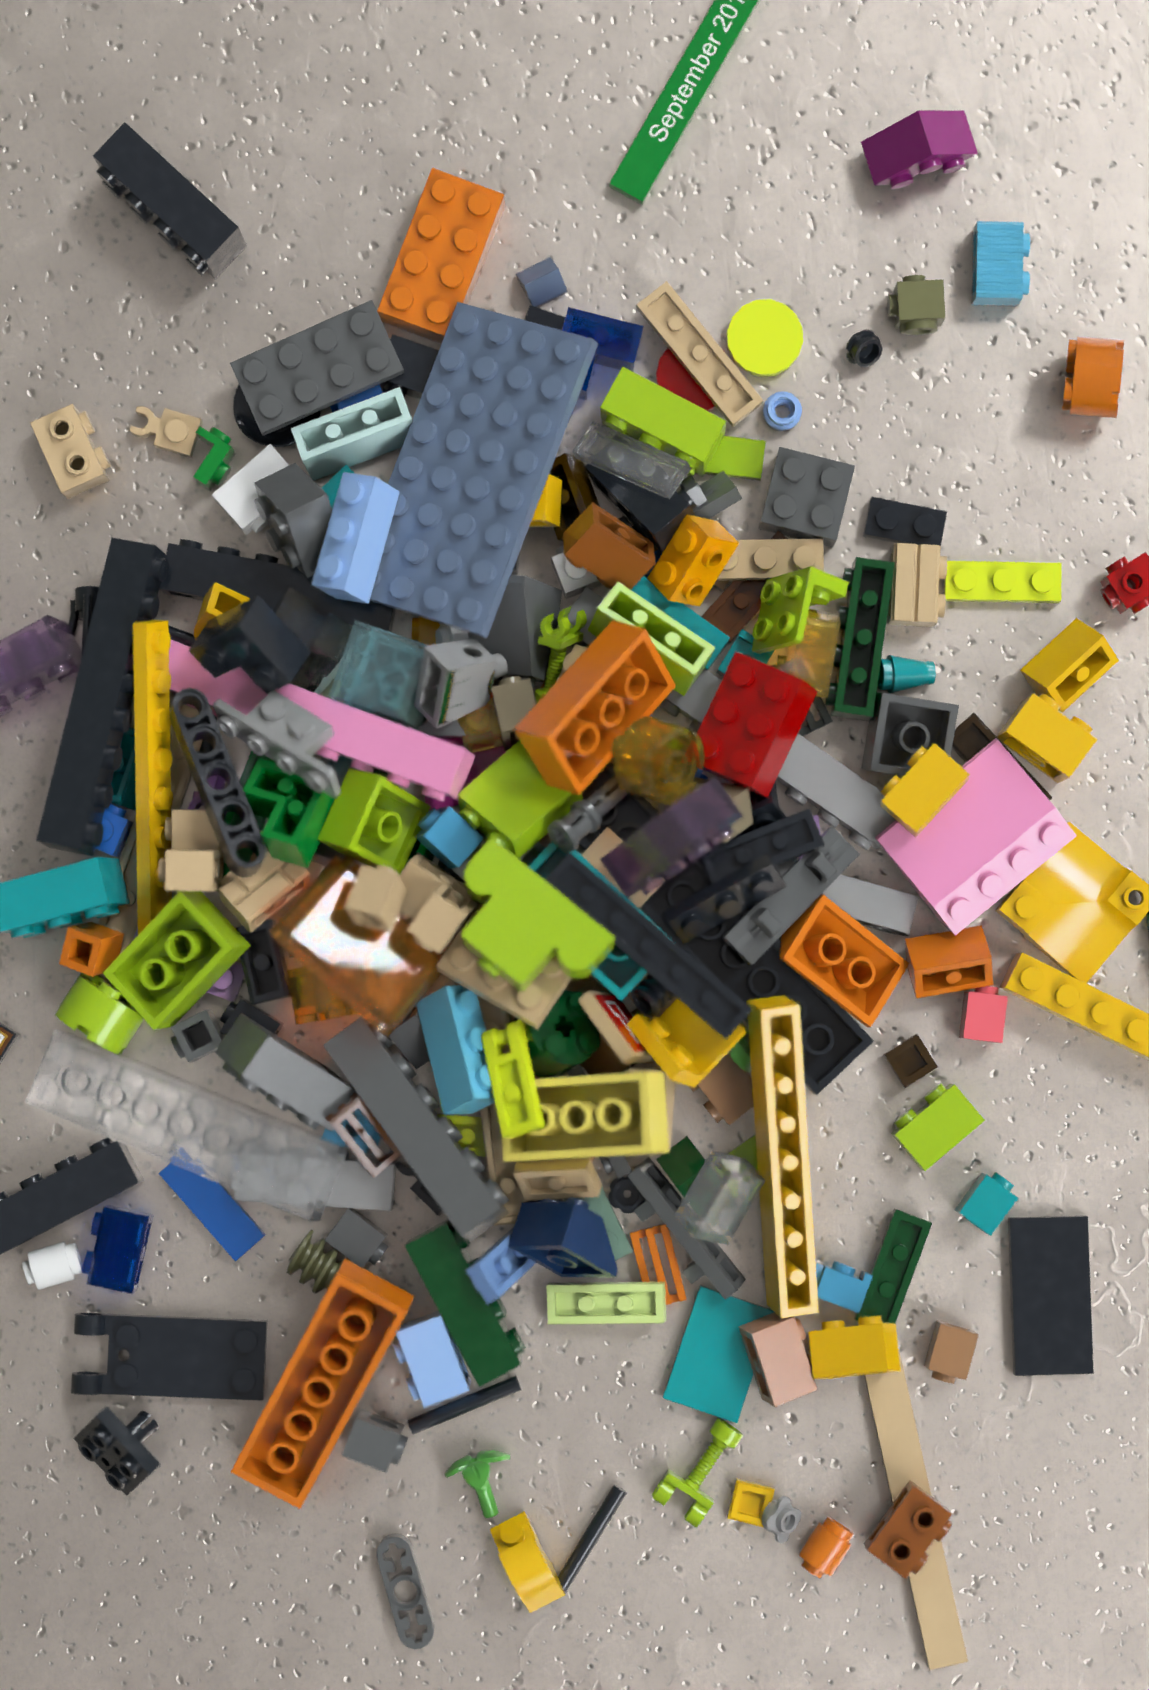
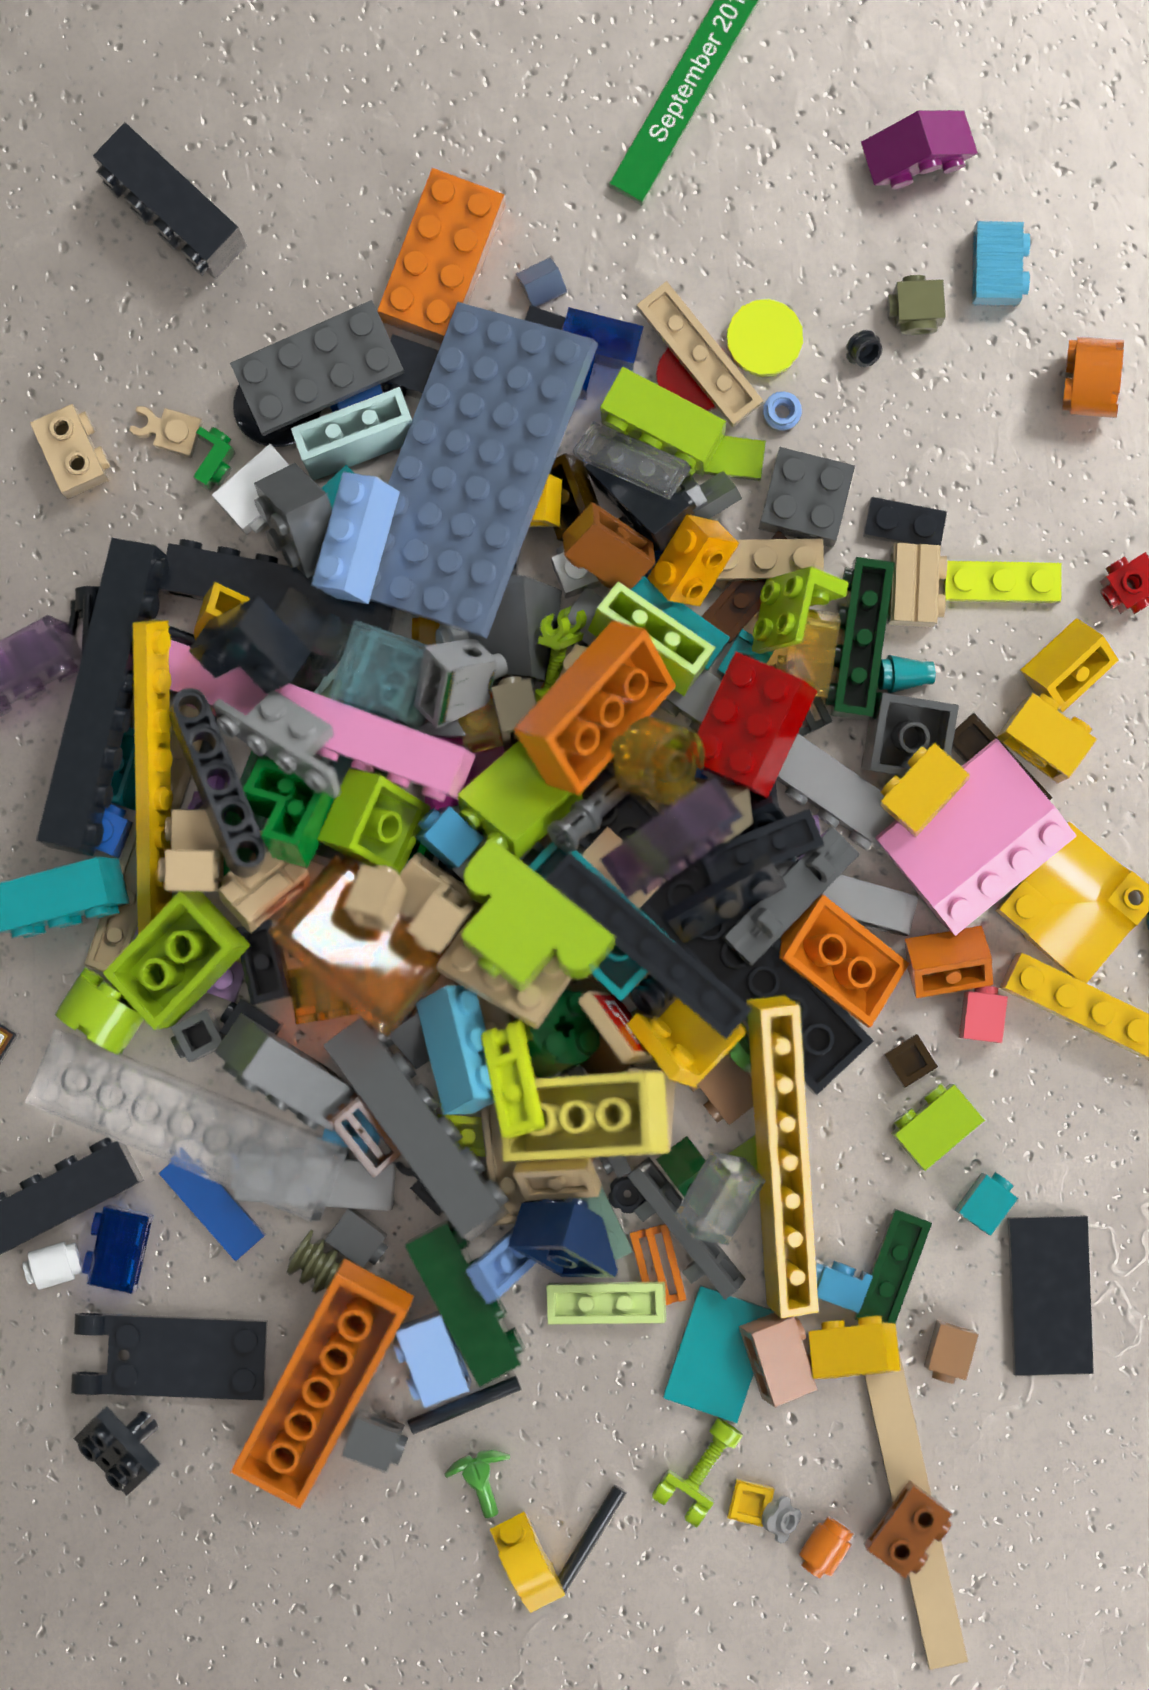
orange brick [59,921,124,977] -> none
dark grey beam [377,1534,434,1649] -> none

